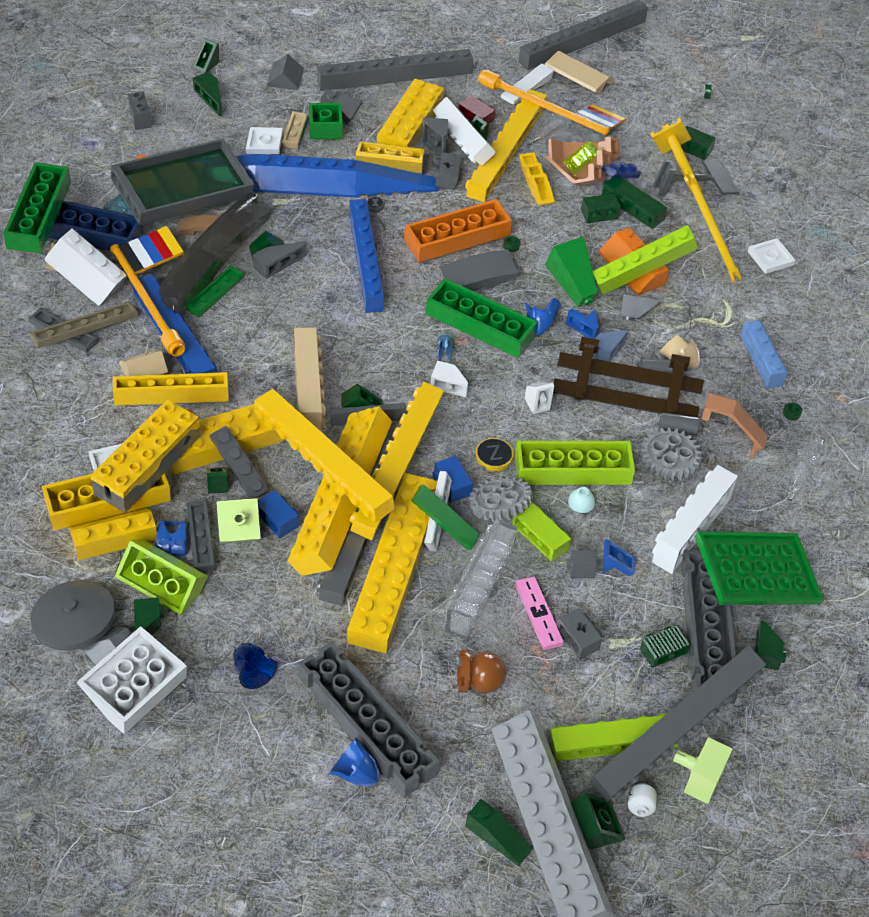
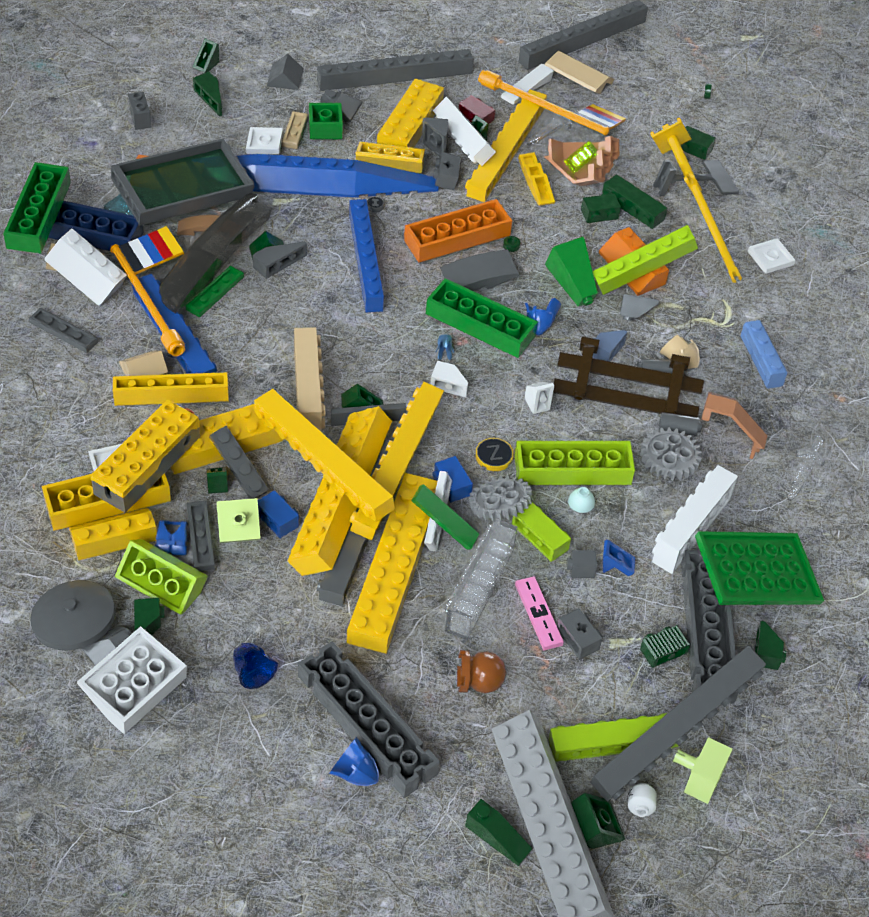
dark tan tile [29,301,138,348] -> none
blue slope [566,308,599,338] -> none
clear blue plate [602,162,642,178] -> none
dark green tile [783,402,802,420] -> none

